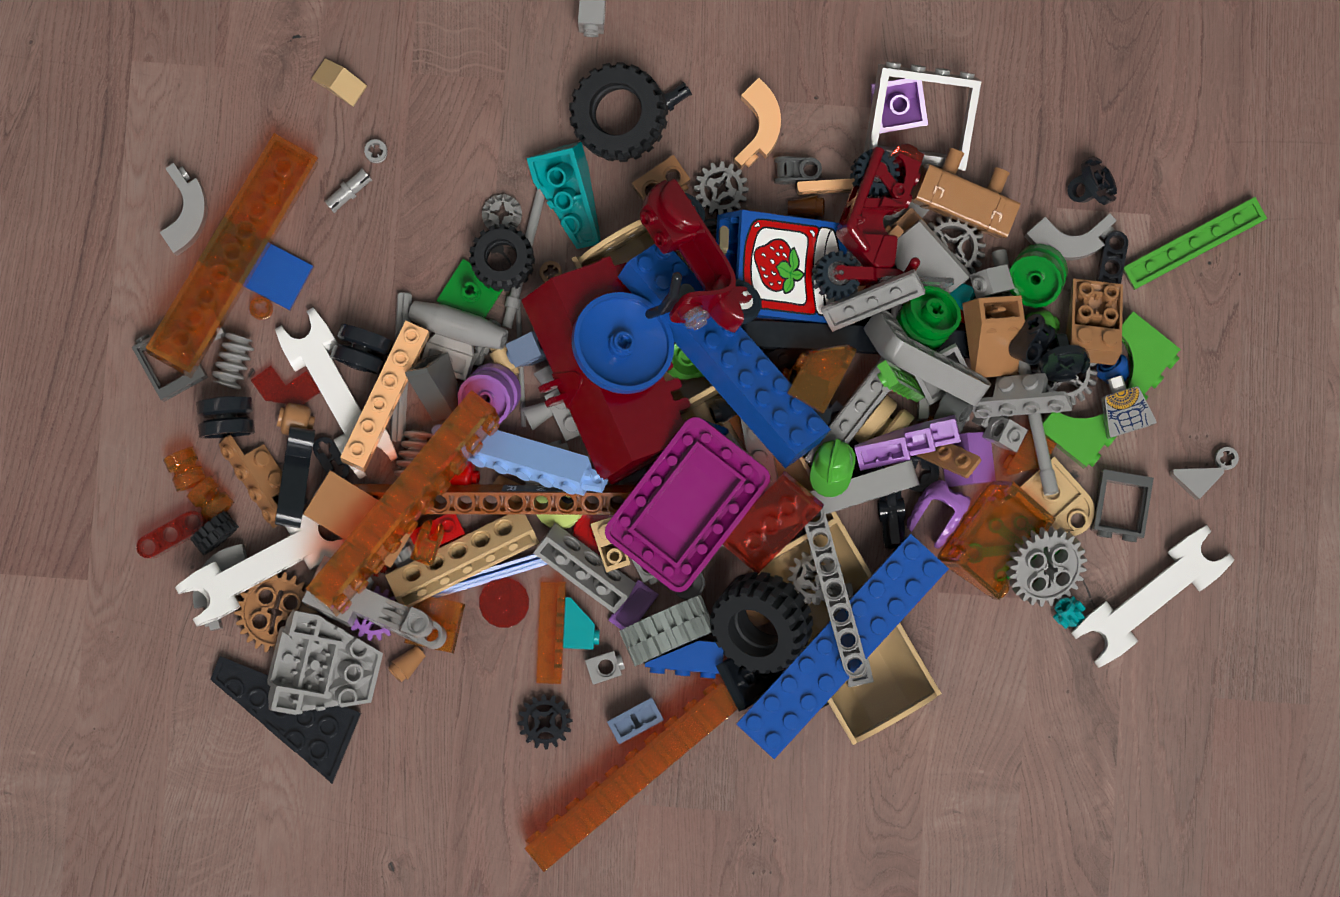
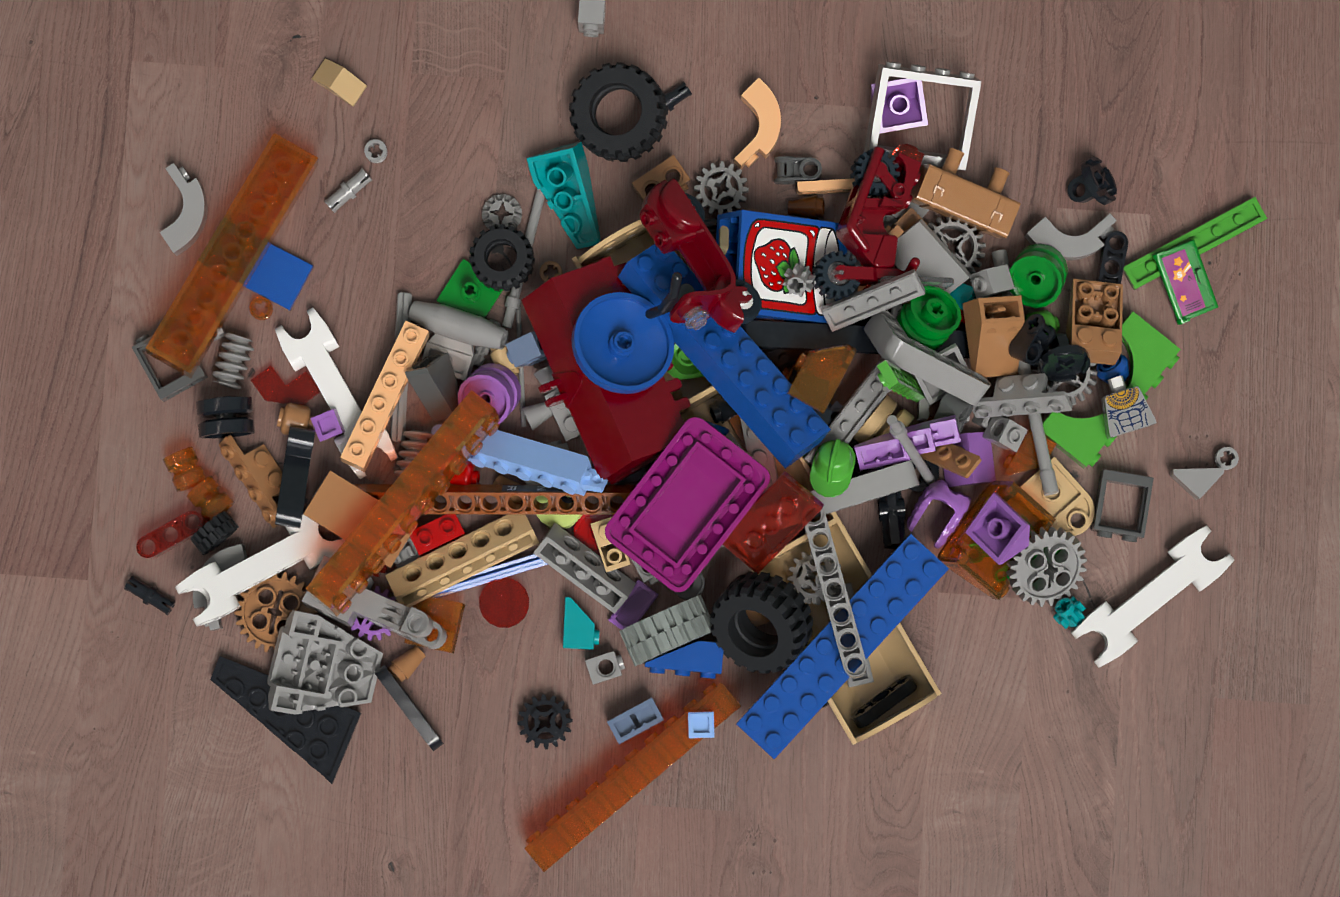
black beam [313,437,350,479] -> none
black wheel [330,323,394,375] -> none
clear orange piece [410,519,445,566] -> none
clear orange fence [536,582,566,684] -> none
black tile [716,658,782,712] -> none
none -> black pin [124,576,176,615]
none -> medium lavender tile [311,409,345,442]
none -> black beam [374,665,444,751]
none -> light blue tile [688,712,714,738]
none -> light grey gear [782,263,816,297]
none -> black beam [851,675,917,728]
none -> light grey bar [887,415,935,485]
none -> medium lavender slope [965,492,1030,565]
none -> door [1152,239,1218,325]

